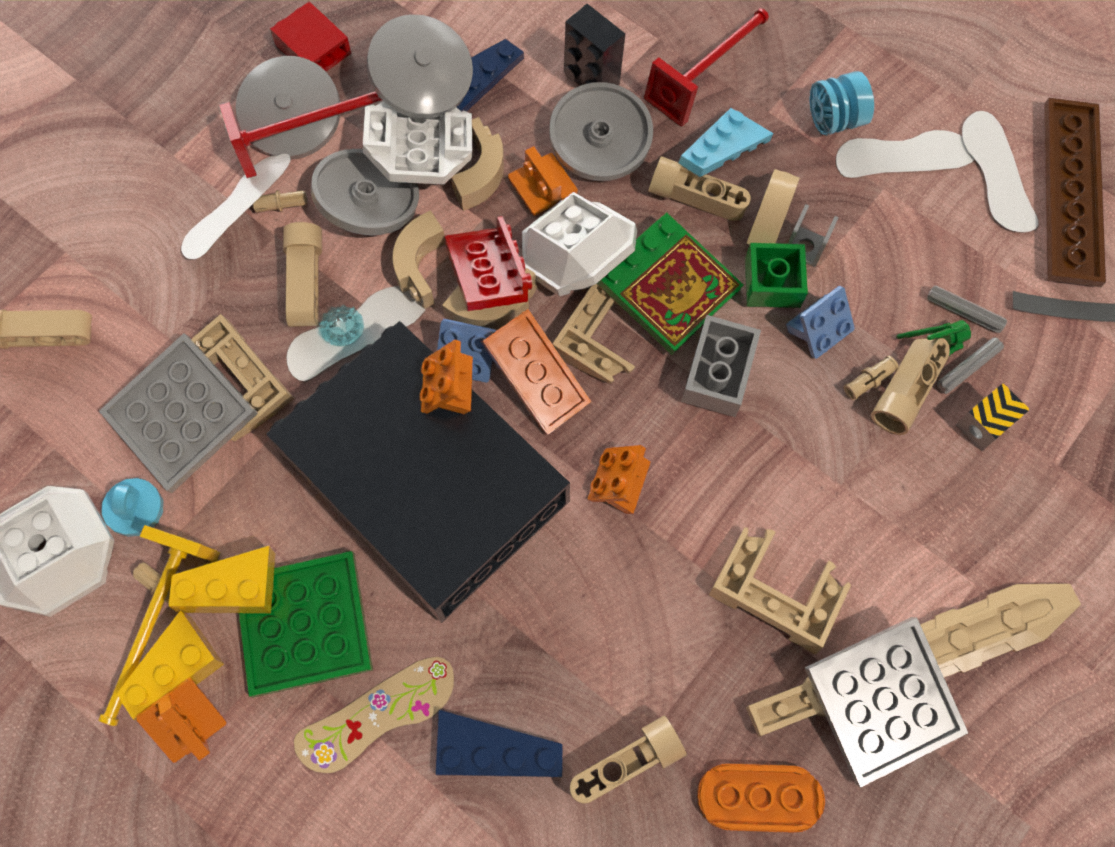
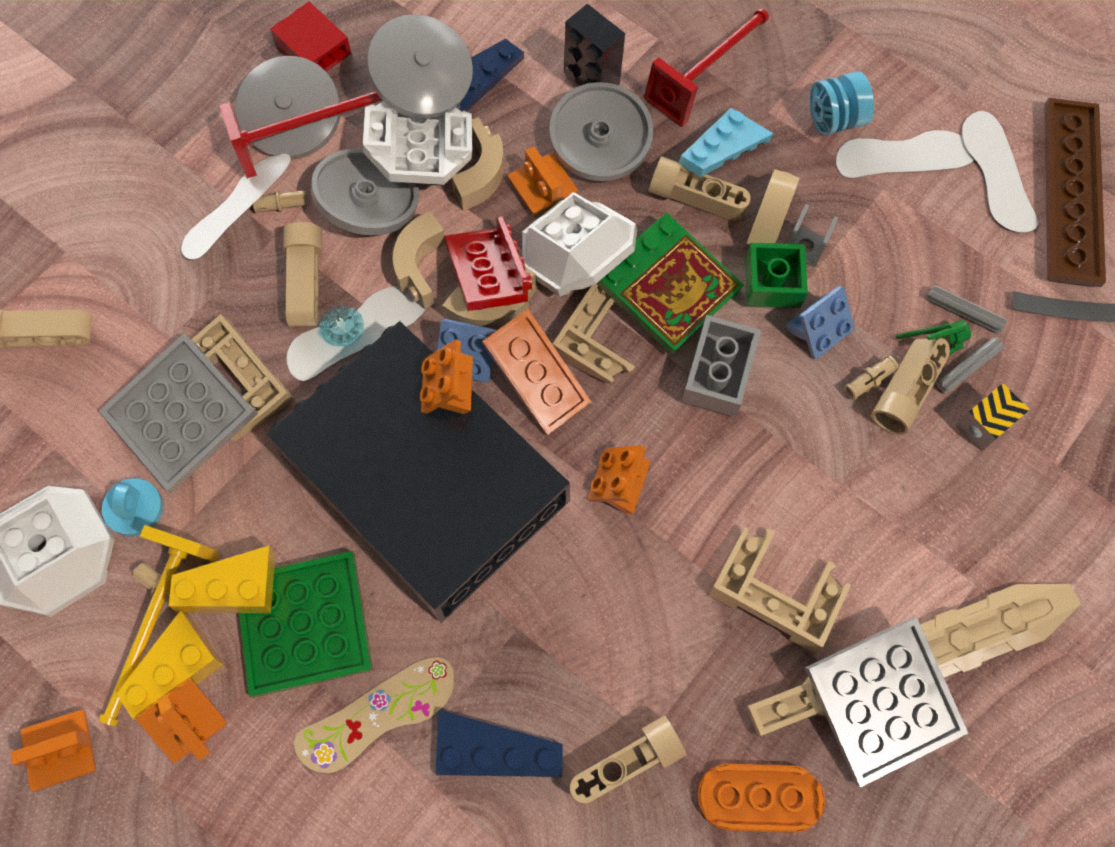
none -> orange bracket [10,710,96,792]

